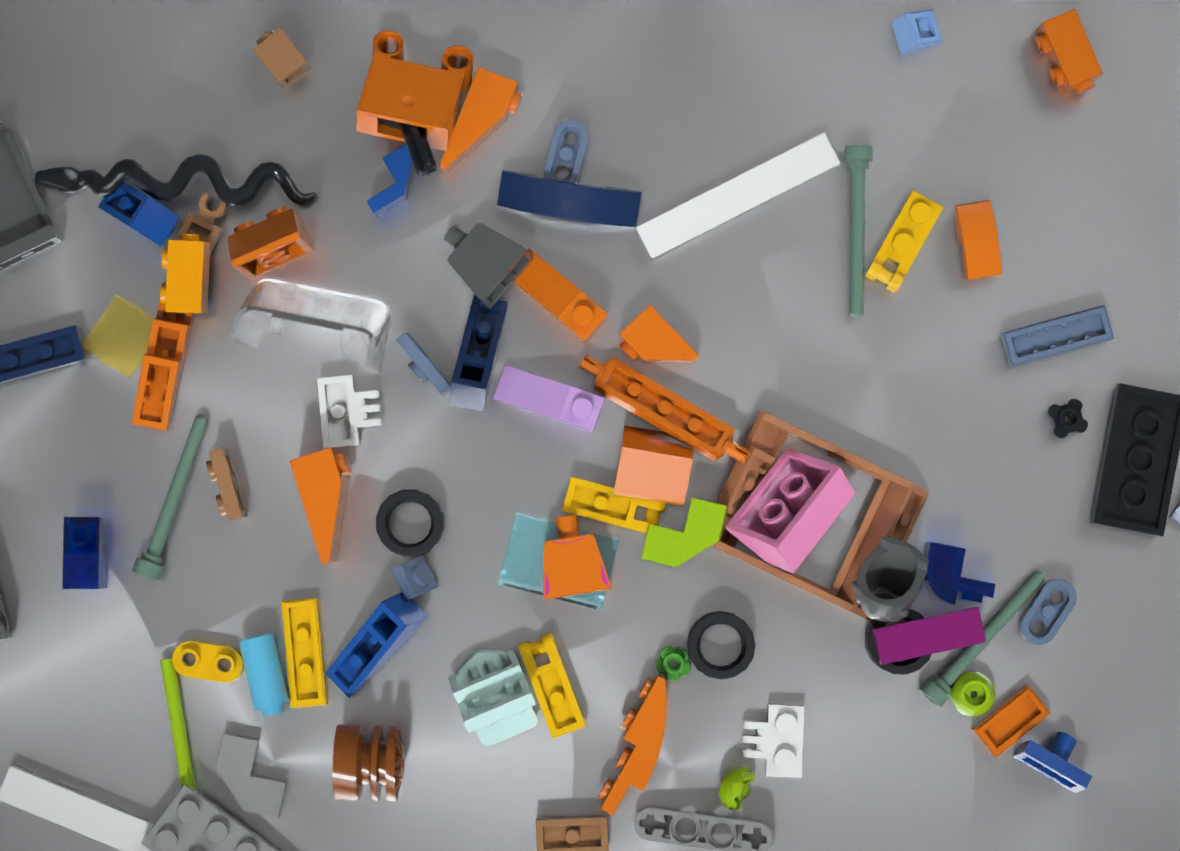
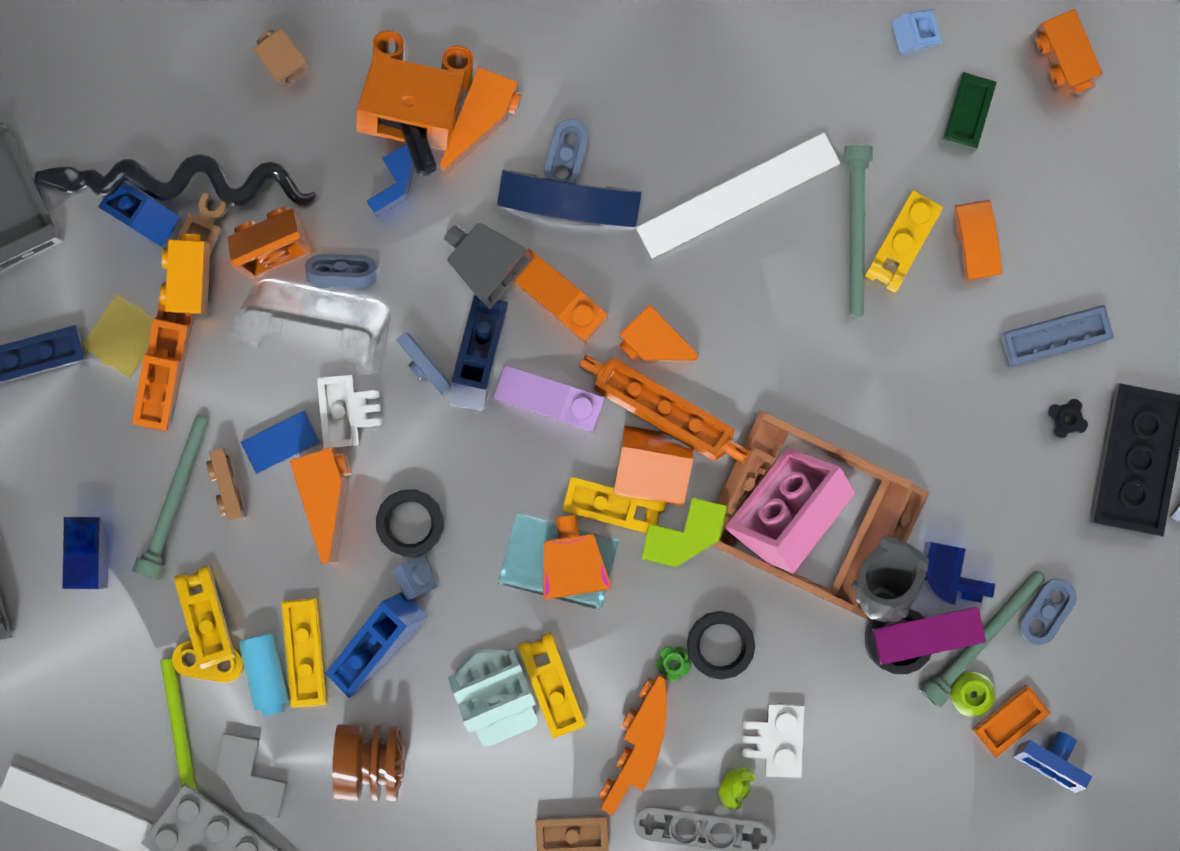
none -> yellow plate [174,565,236,669]
none -> blue tile [241,411,321,474]
none -> sand blue plate [305,254,377,290]
none -> dark green tile [942,72,997,151]

